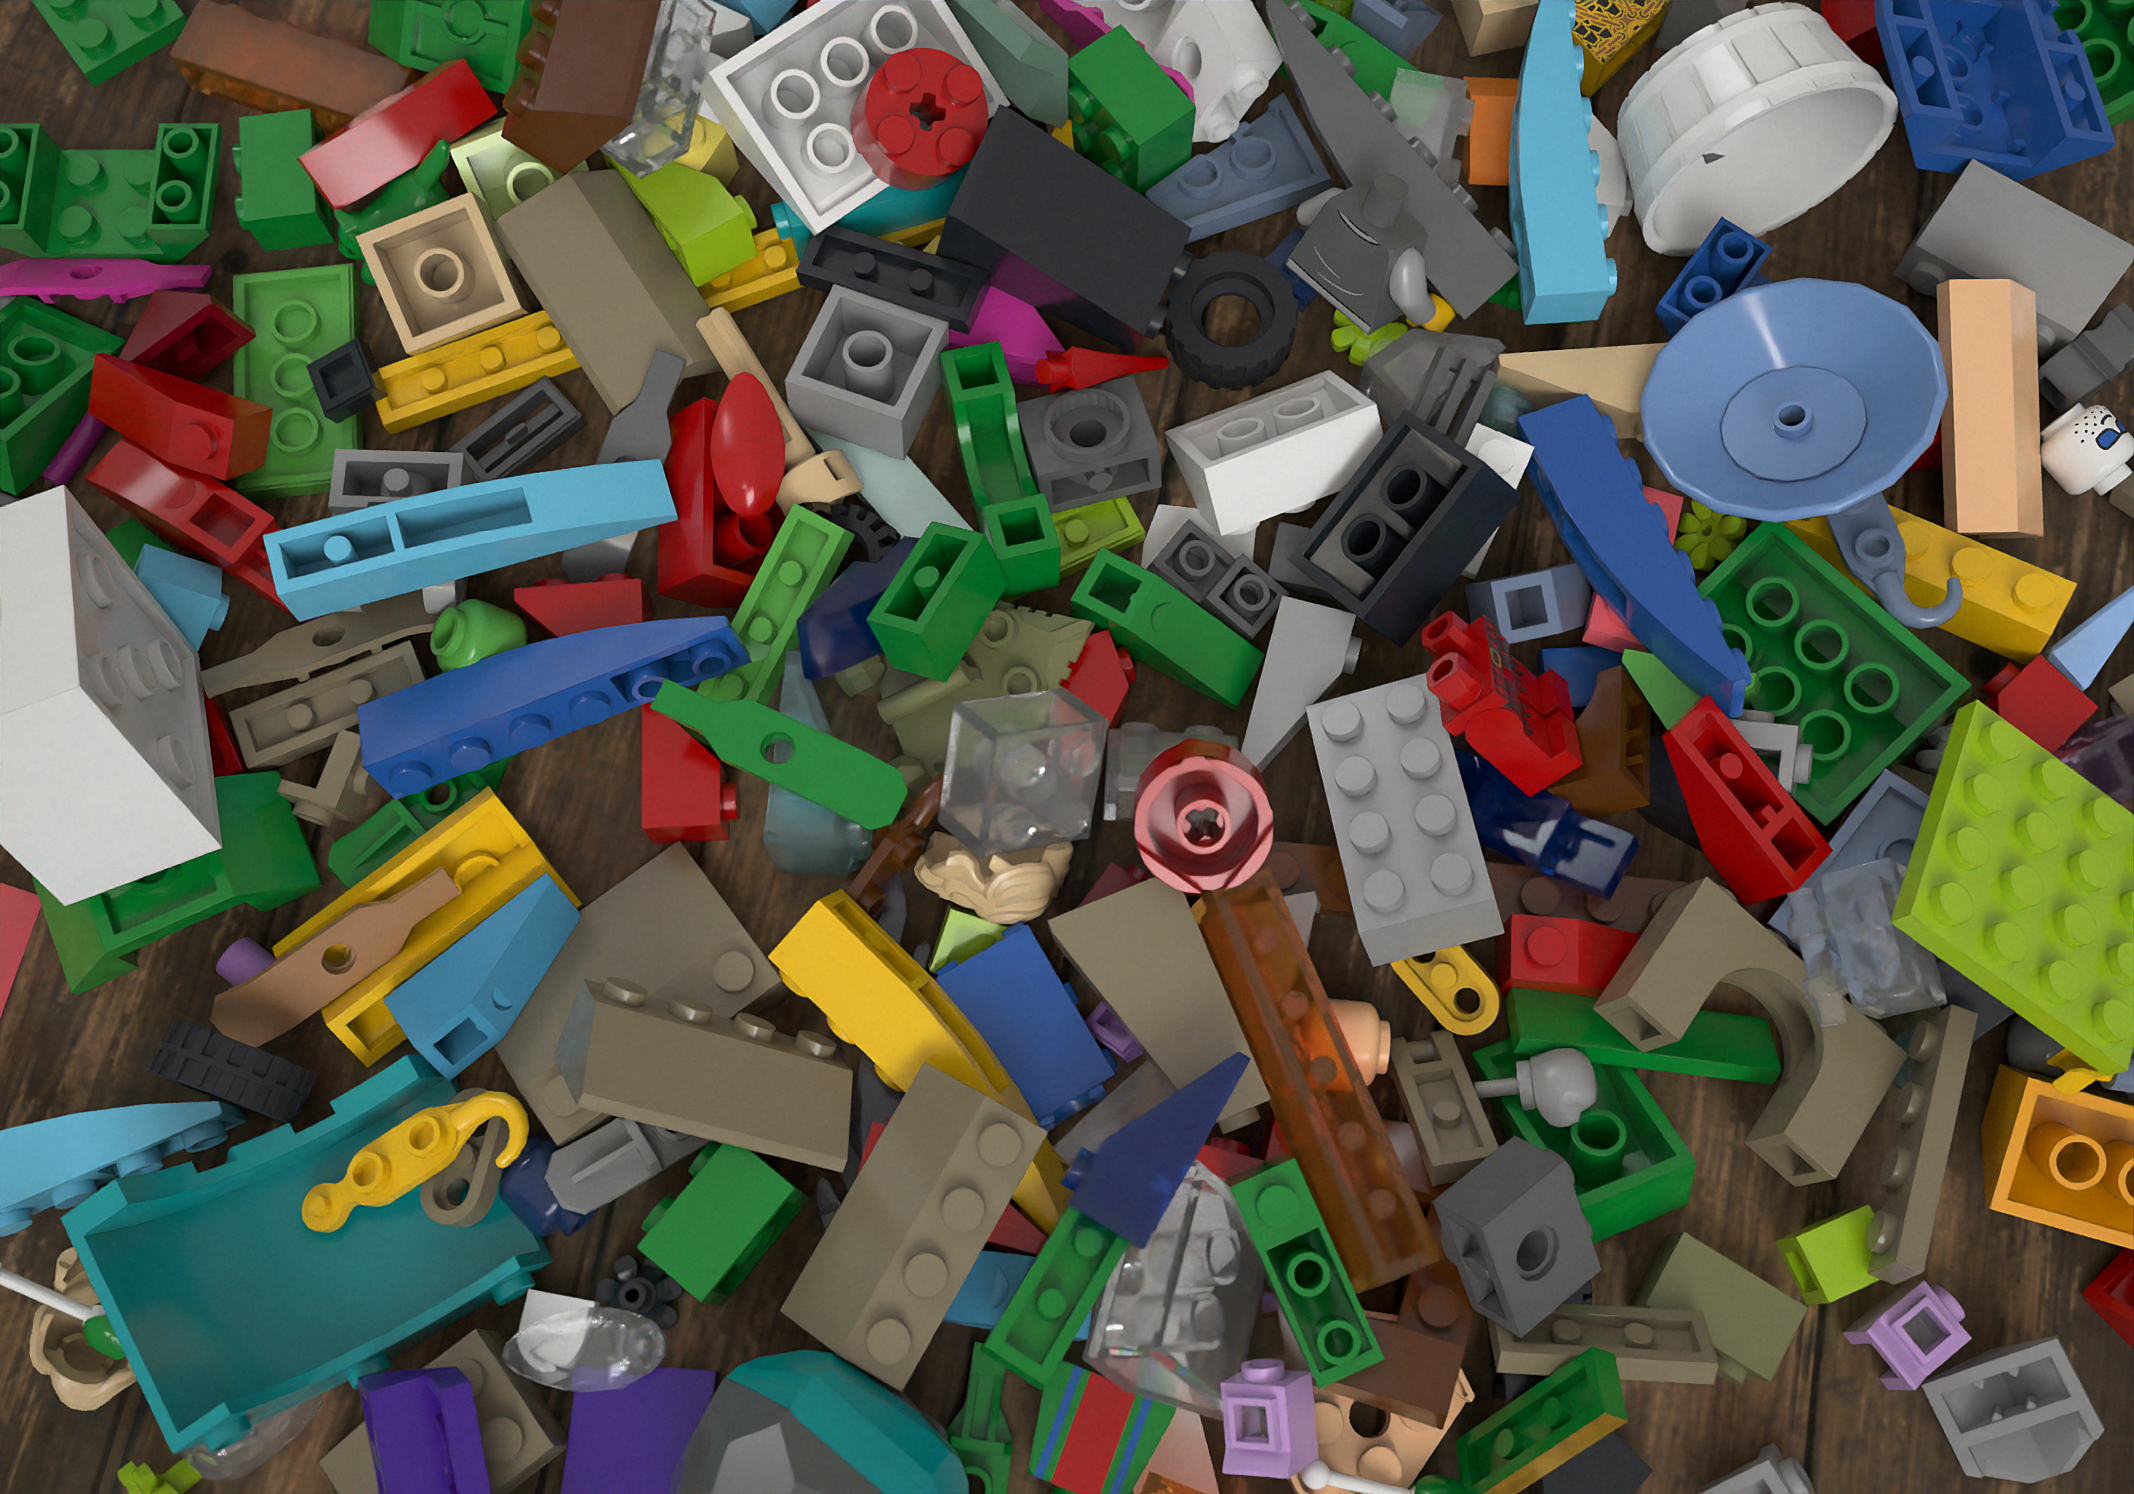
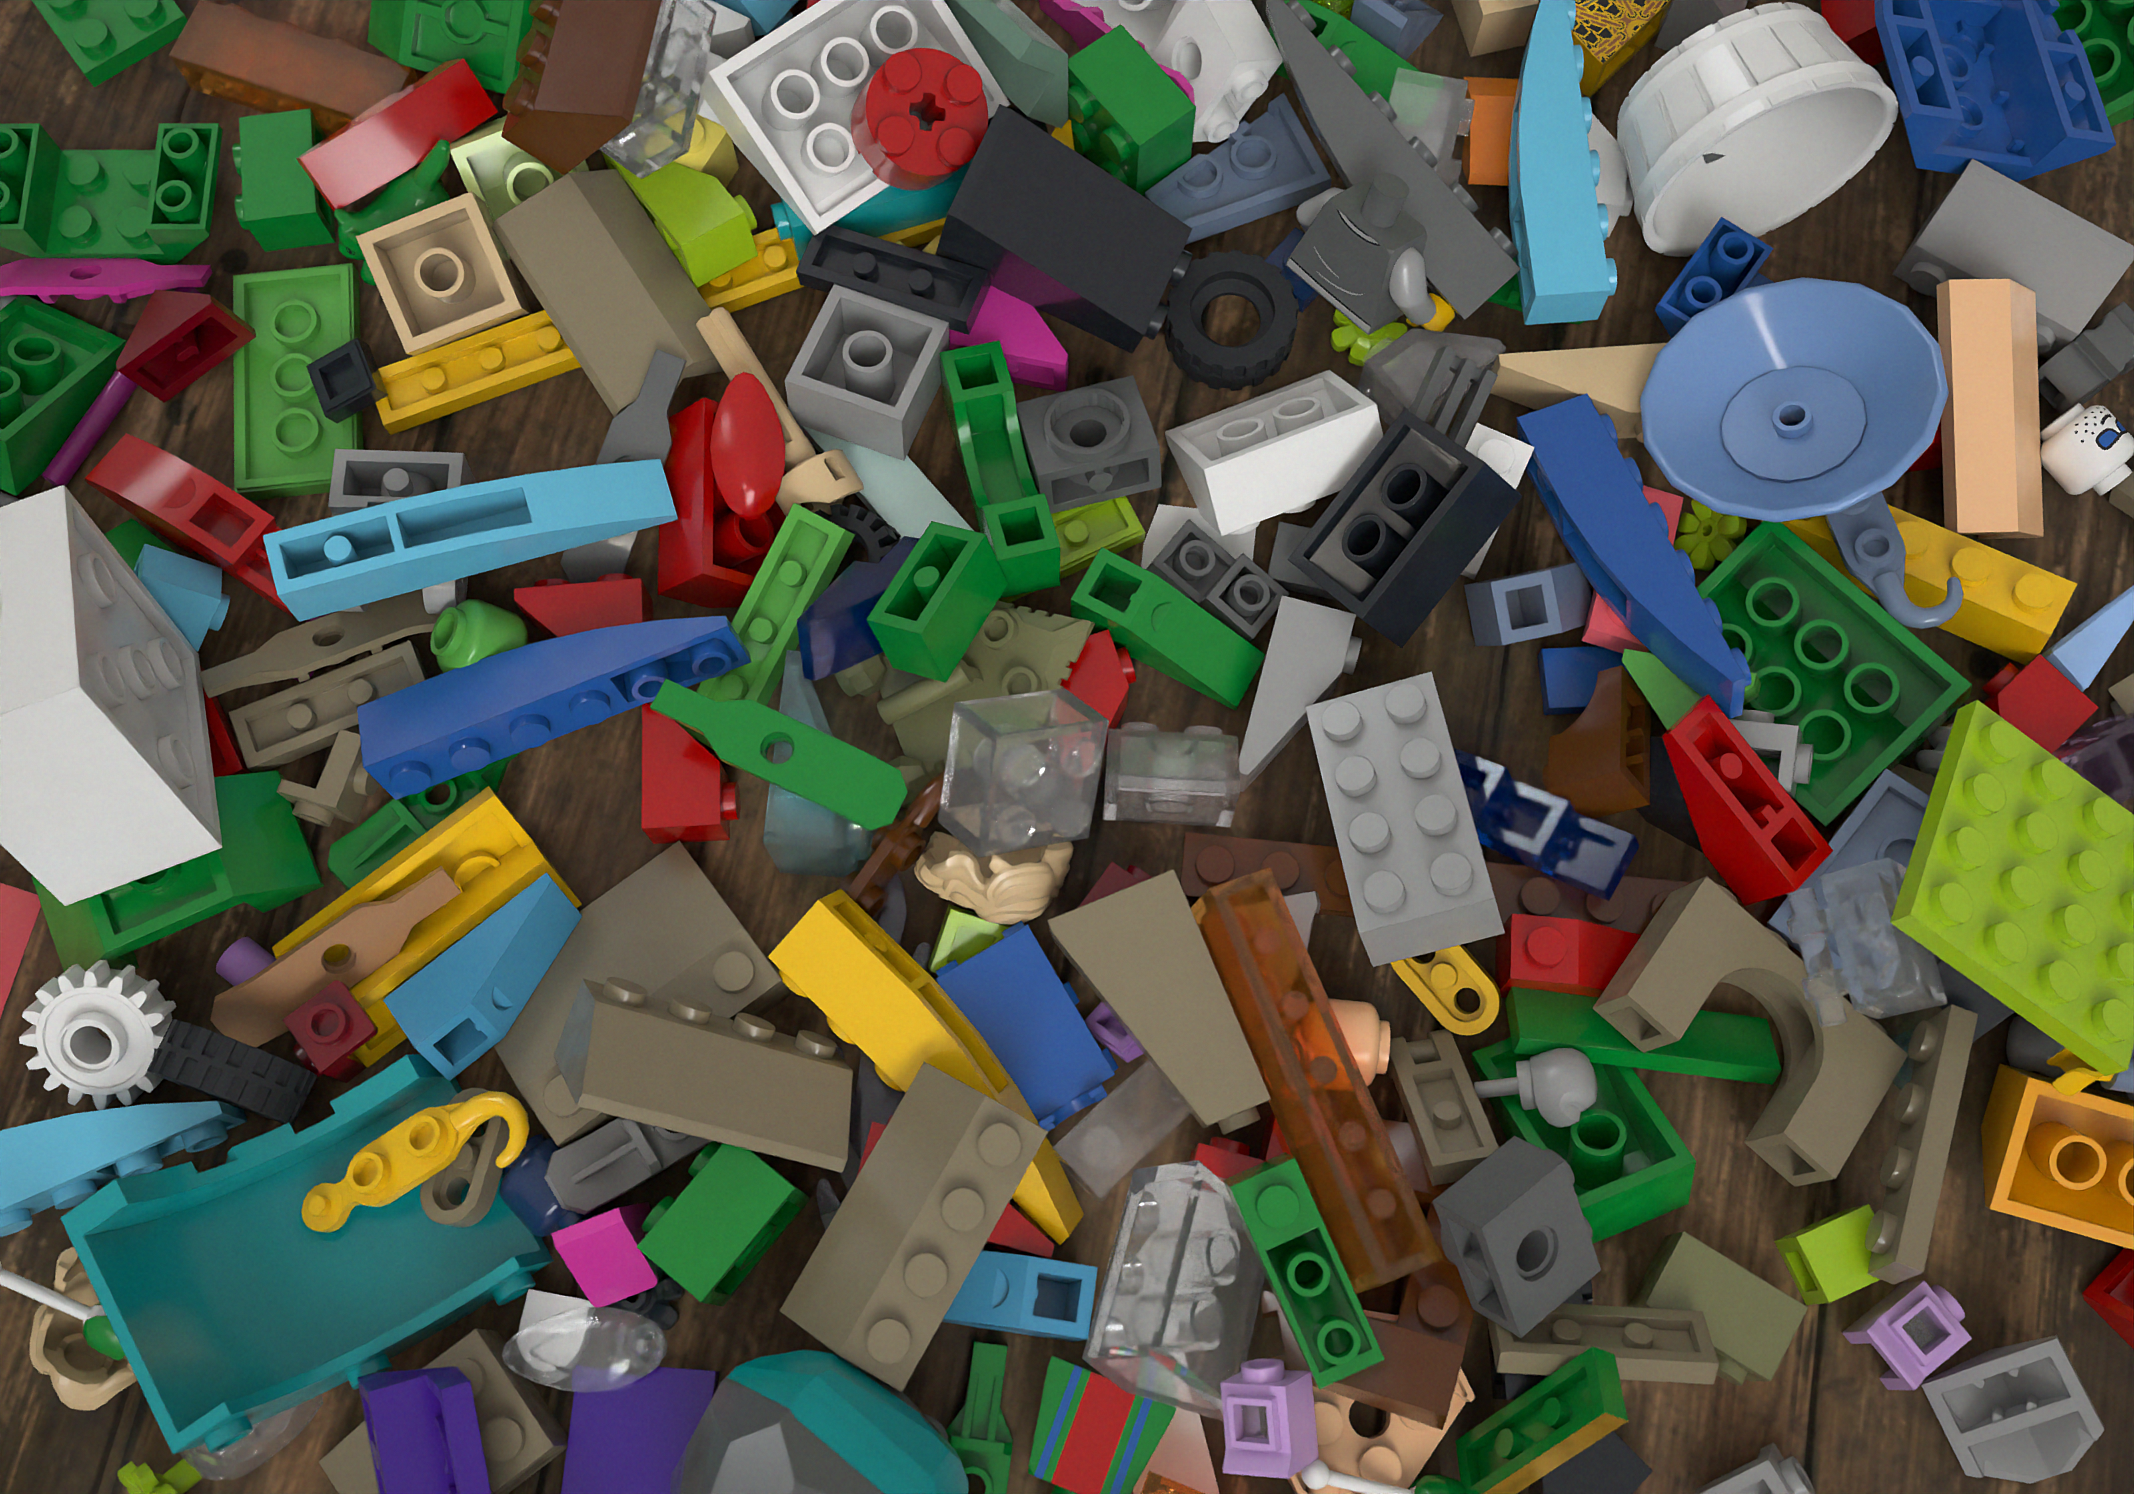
red slope [88,353,273,481] -> none
dark grey tile [449,375,587,483] -> none
green plate [980,1164,1153,1390] -> none
red piece [1035,346,1169,394] -> none
clear blue slope [1060,1051,1251,1250] -> none
brick [1133,738,1273,893] -> none
red hips [1421,611,1583,797] -> none
clear light blue plate [1475,387,1534,437] -> none
none -> white gear [19,960,177,1110]
none -> dark red bracket [282,980,378,1083]
none -> dark pink slope [551,1202,659,1307]

